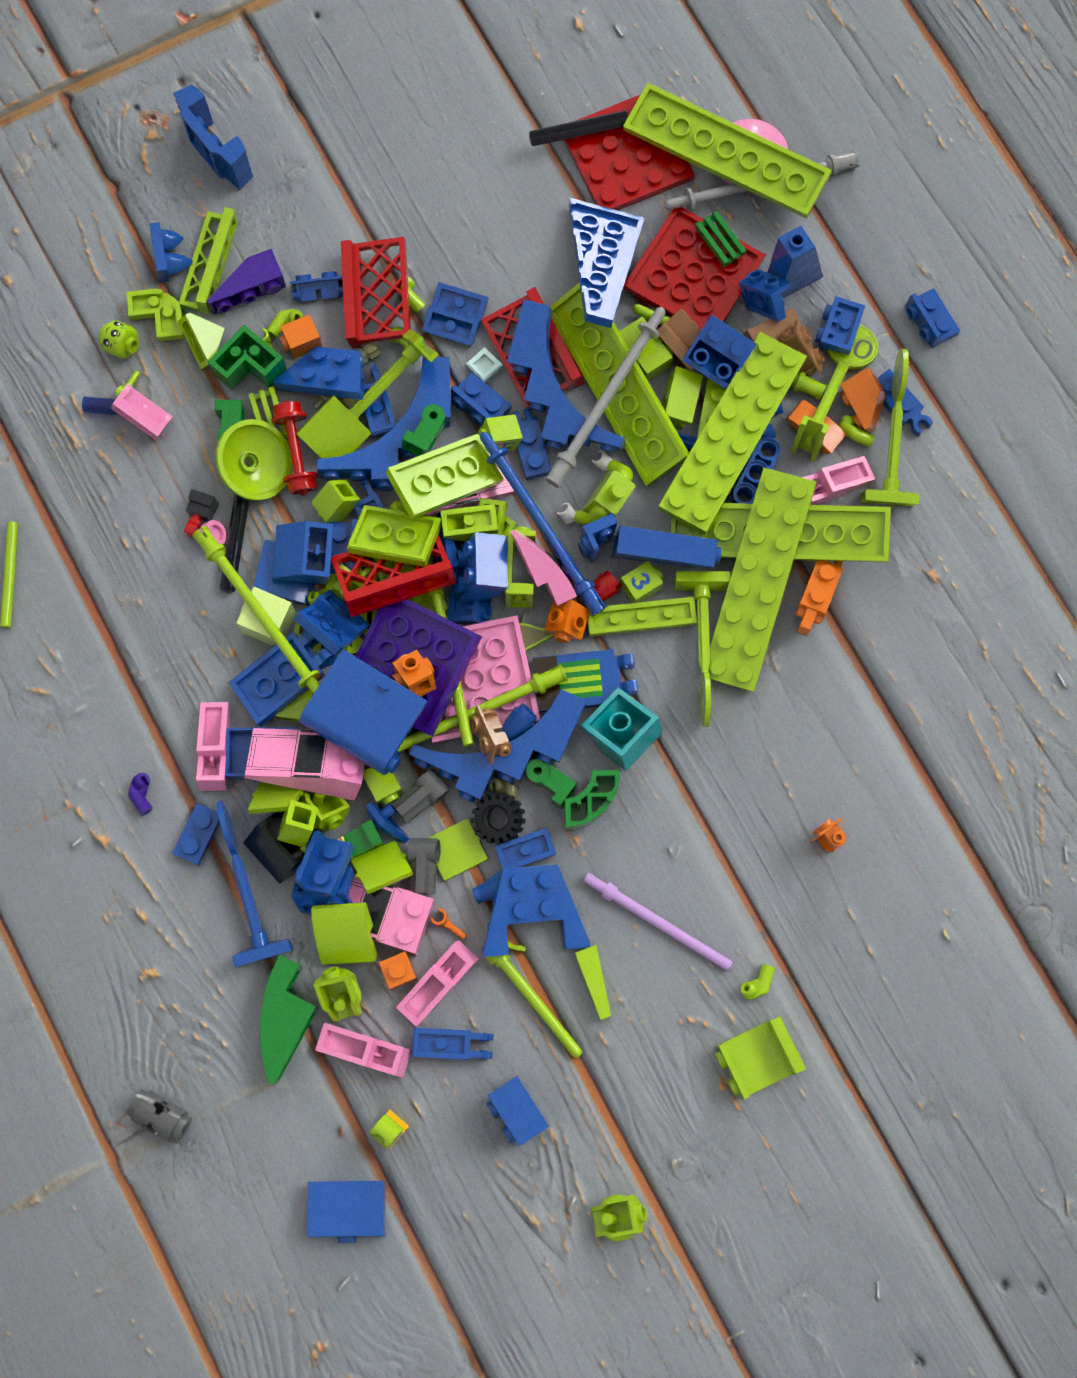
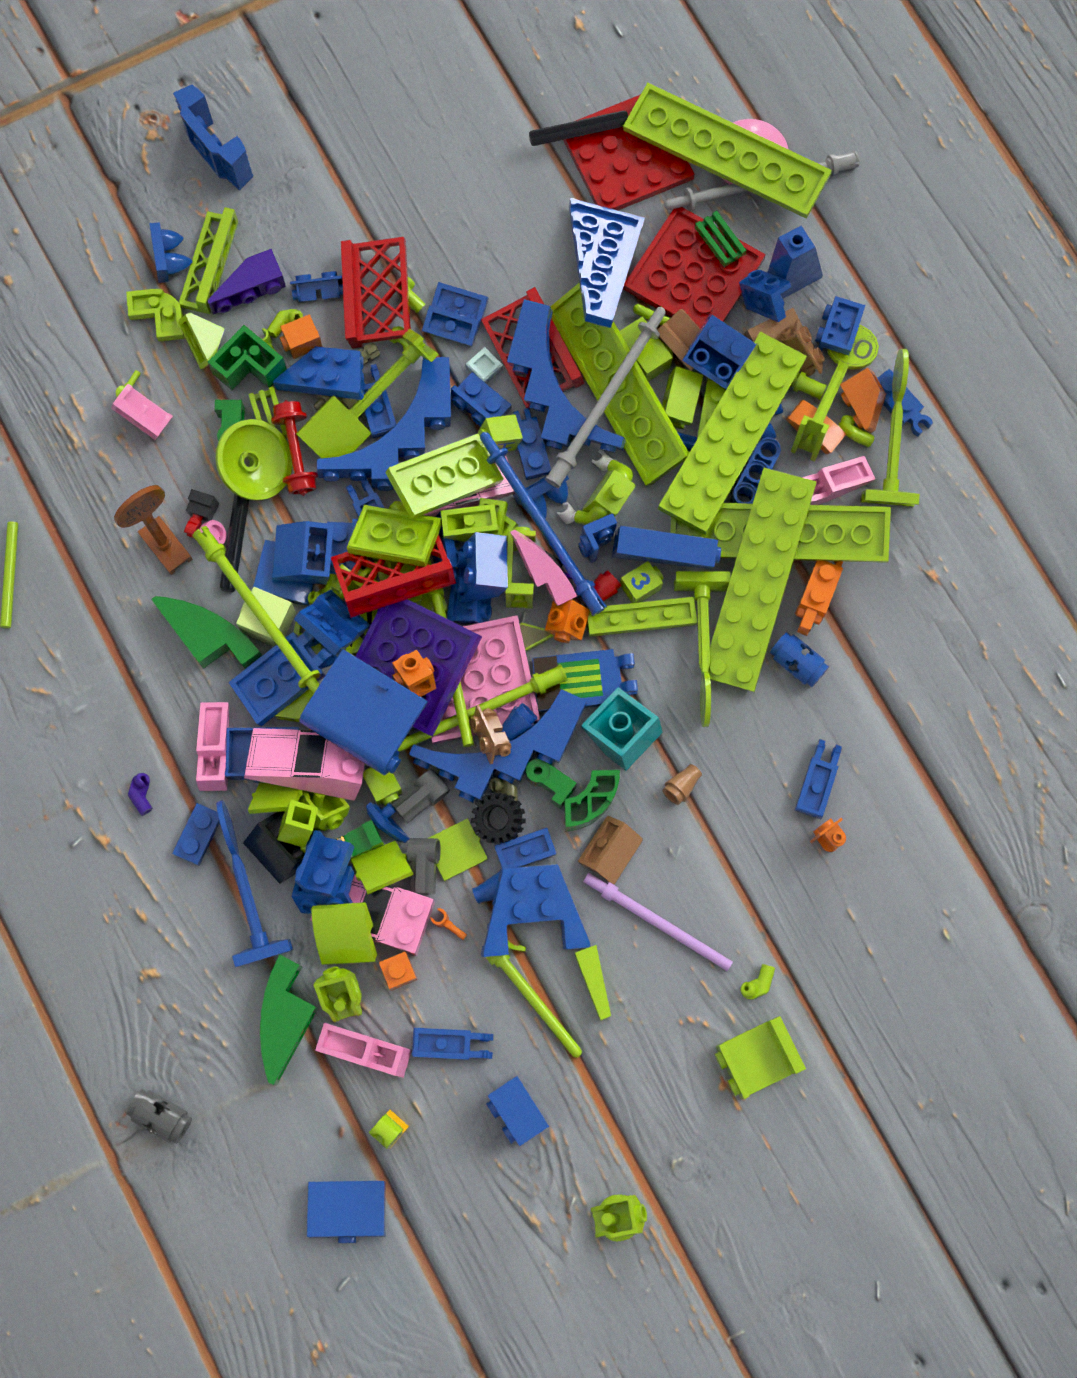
clear blue piece [82,396,117,415] -> none
lime head [98,320,139,359] -> none
lime brick [311,480,361,523] -> none
bright pink slope [396,940,479,1027] -> none
green leg [402,404,445,456] -> none
blue bracket [905,288,960,348] -> none
none -> dark orange piece [114,485,193,575]
none -> green slope [151,596,262,669]
none -> blue tile [513,475,569,519]
none -> medium nougat panel [578,815,643,884]
none -> medium nougat cone [662,764,702,805]
none -> blue piece [770,632,829,687]
none -> blue hinge [794,739,842,820]

